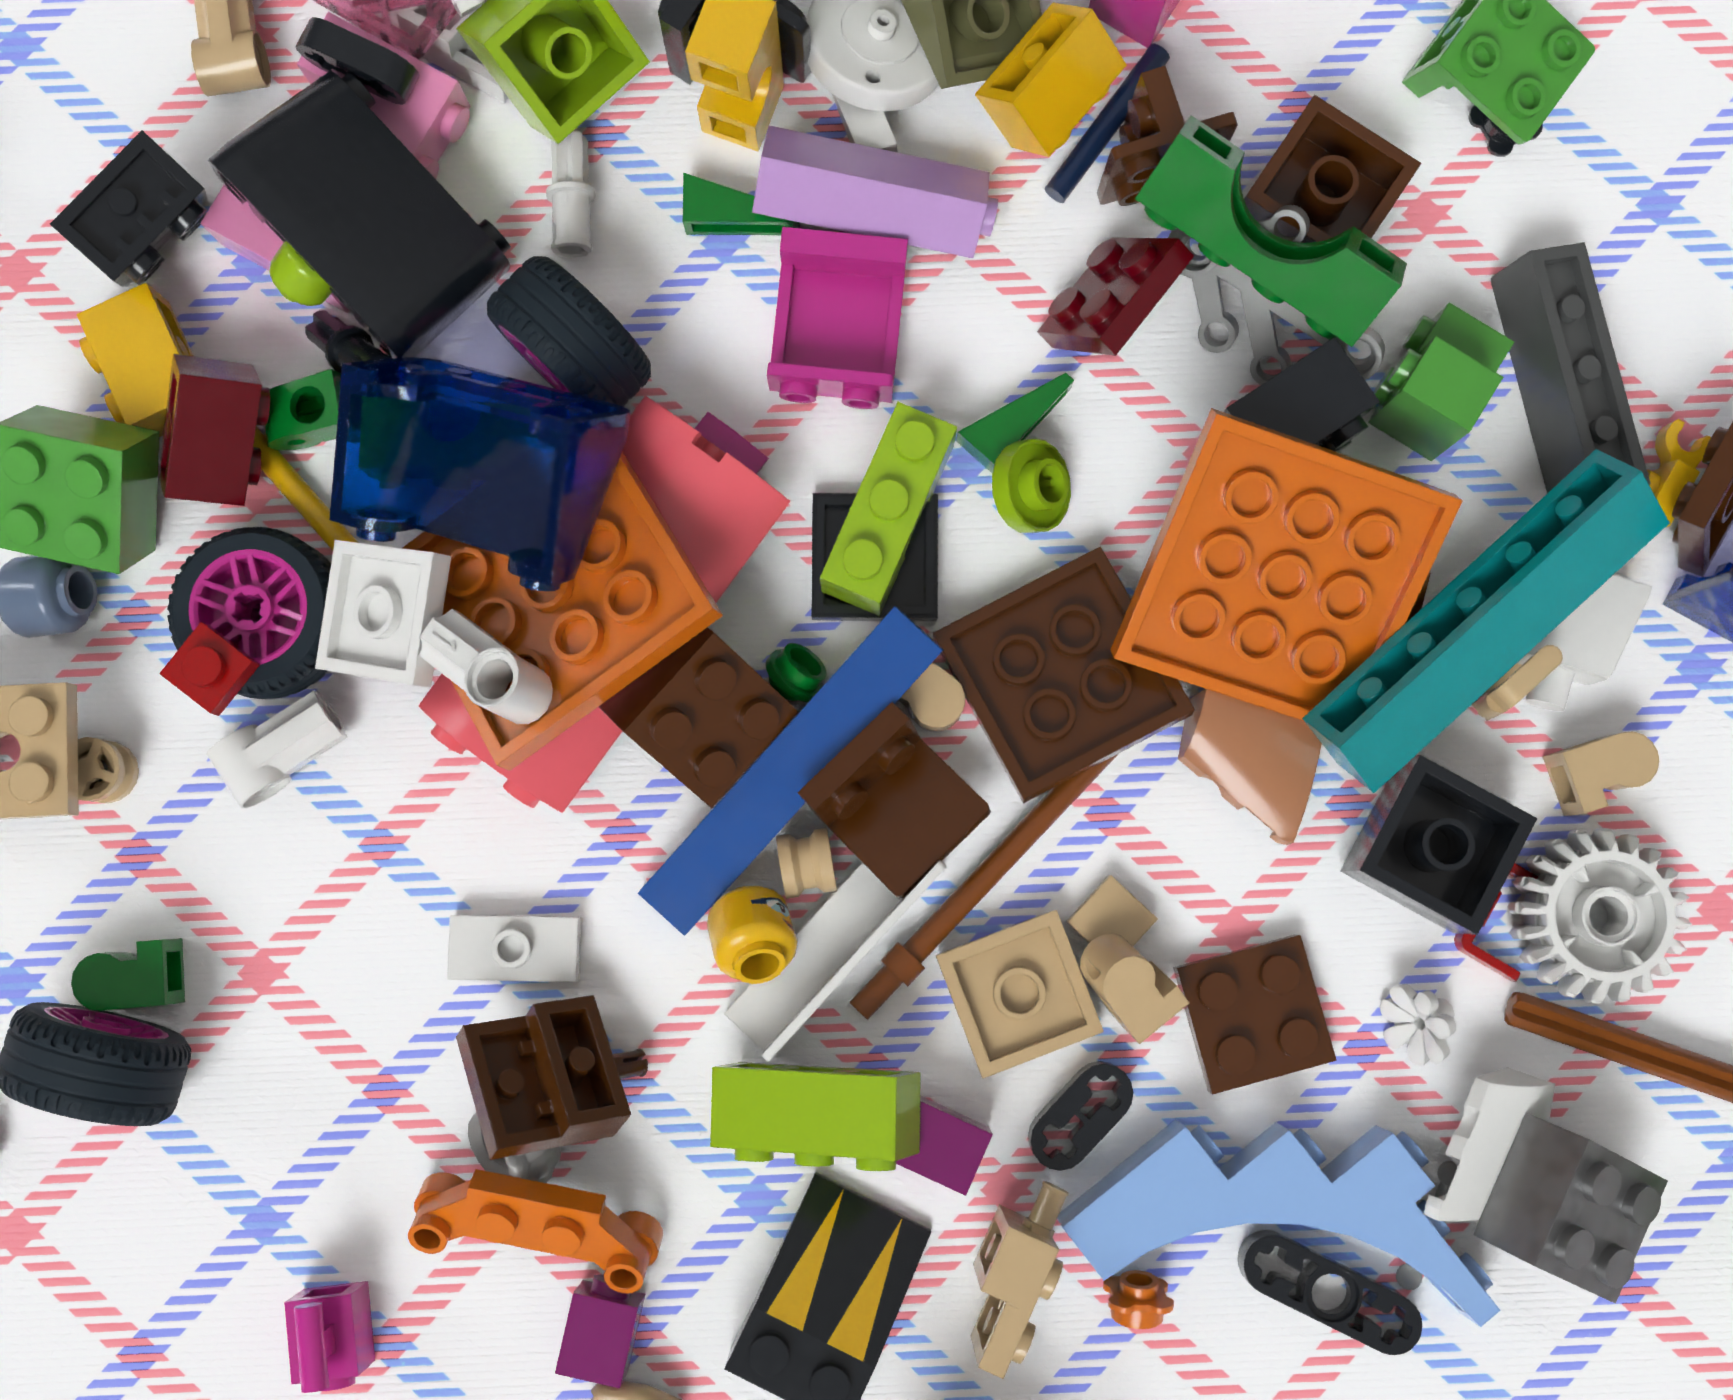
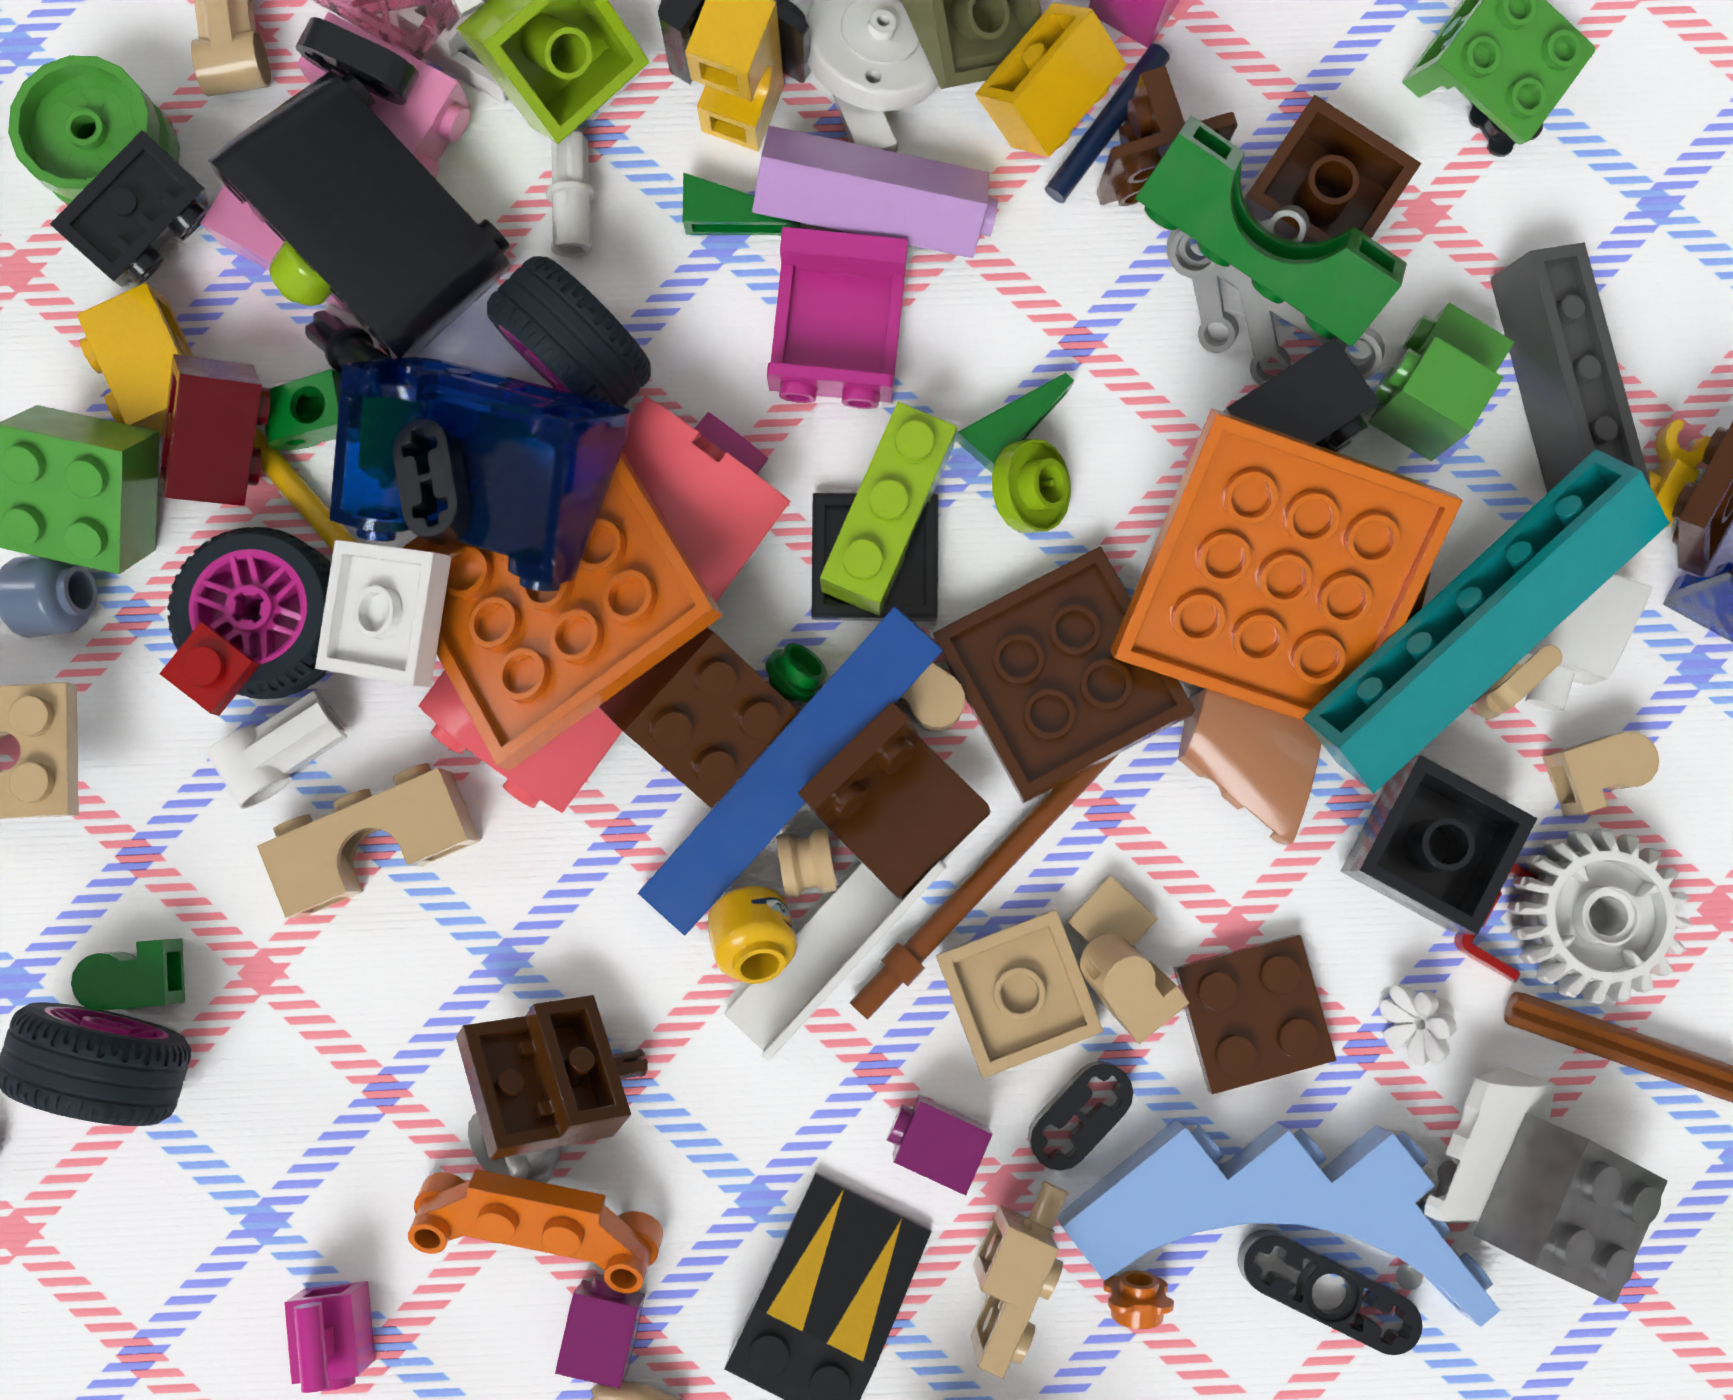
tan wheel [78,737,139,804] -> none
white piece [419,609,553,724] -> none
white plate [447,915,581,982] -> none
lime brick [710,1062,921,1171] -> none
dark red plate [1037,237,1194,356] -> none
none -> bright green wheel [8,55,180,206]
none -> tan arch [257,763,480,918]
none -> black beam [393,418,472,545]

